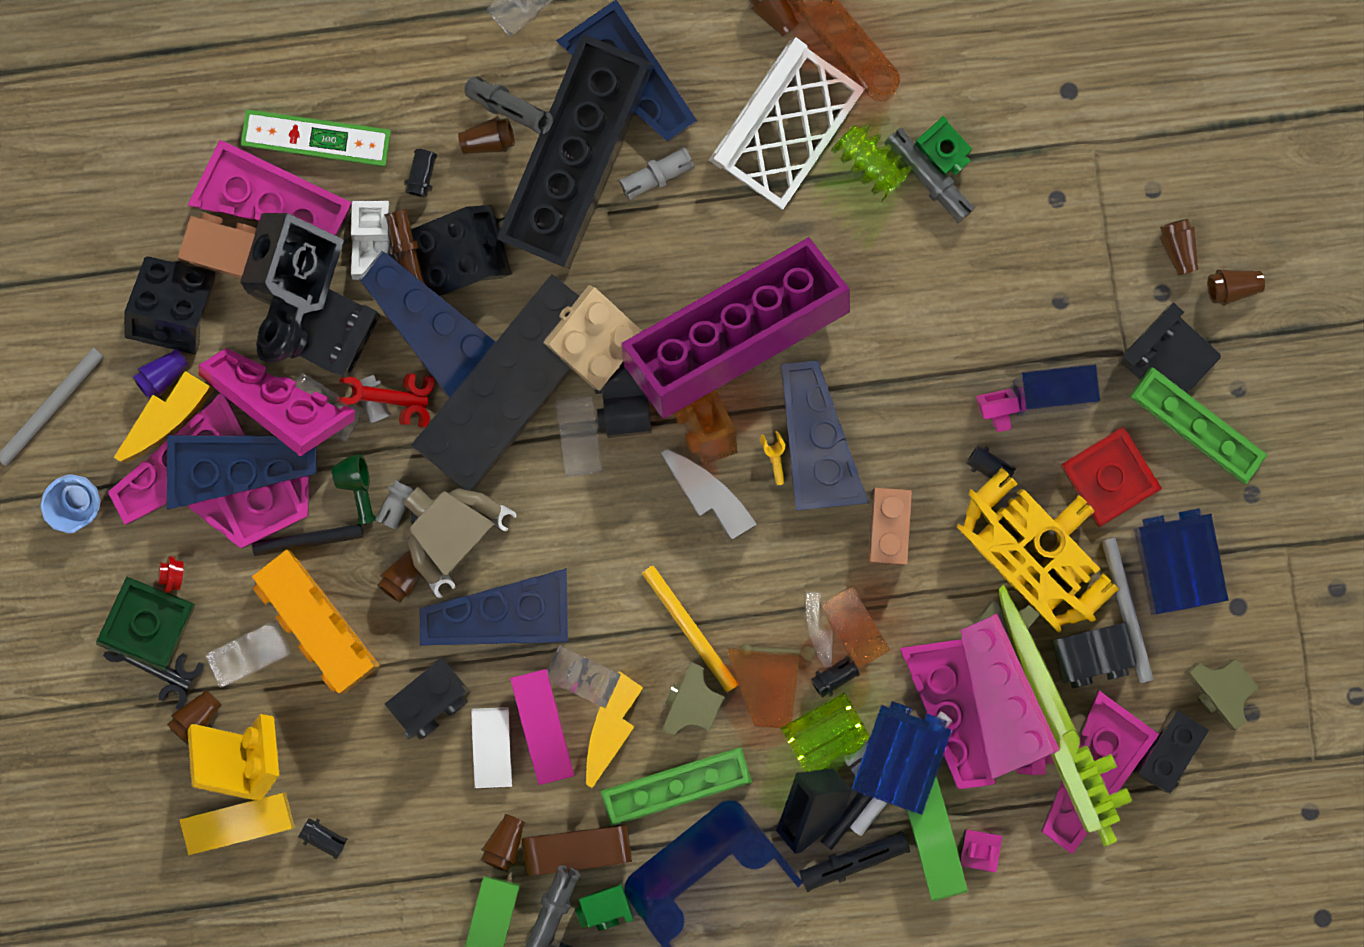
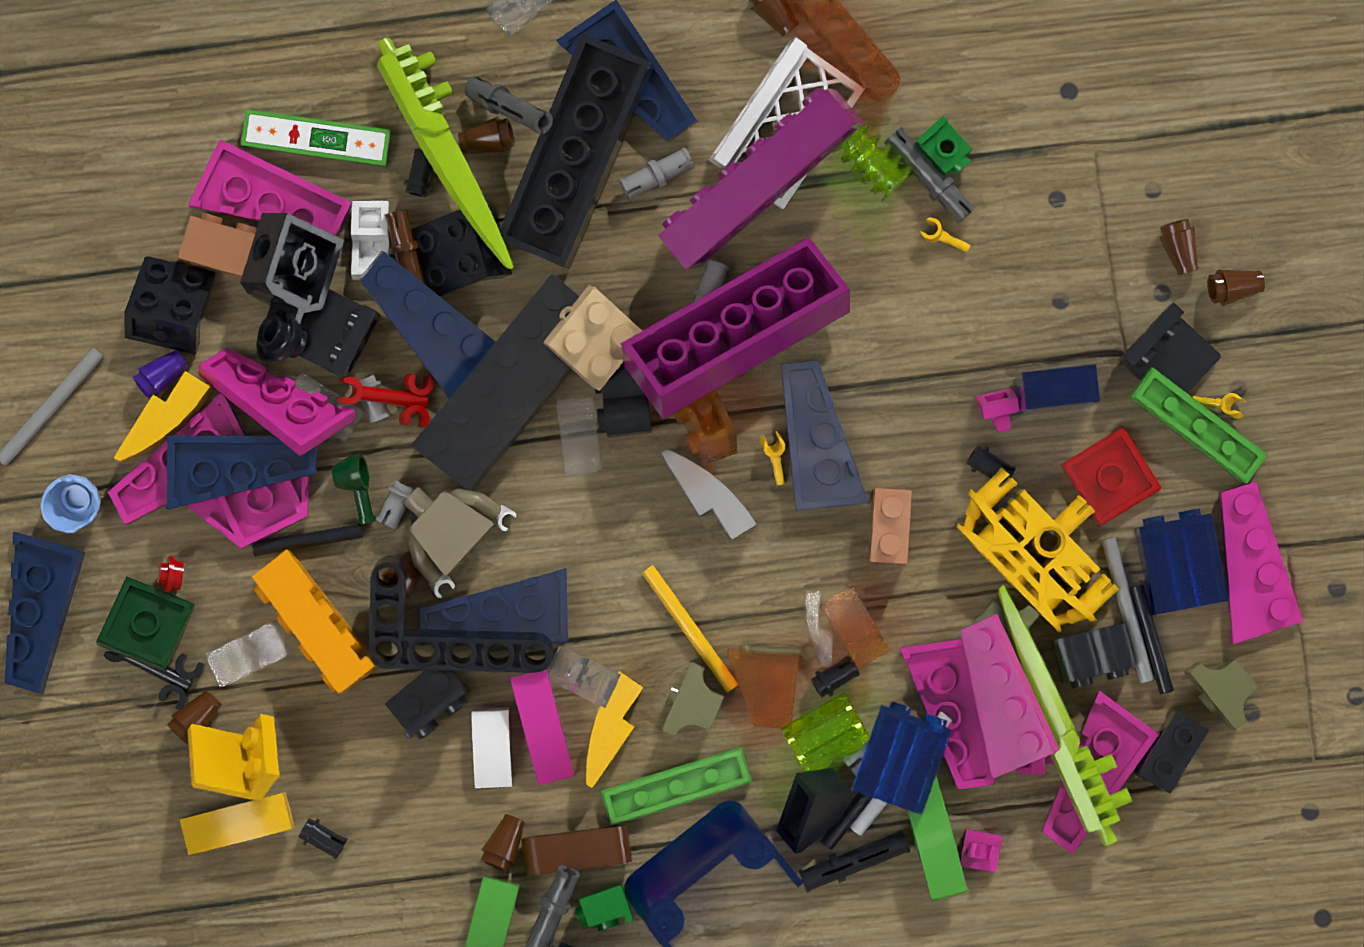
none -> dark blue wing [5,531,85,694]
none -> black beam [369,555,553,673]
none -> lime piece [377,38,514,269]
none -> magenta brick [658,88,865,270]
none -> light grey pin [693,260,730,302]
none -> yellow hand [920,217,970,253]
none -> black bar [1129,585,1174,695]
none -> yellow hand [1193,393,1246,419]
none -> dark pink wing [1219,482,1303,644]

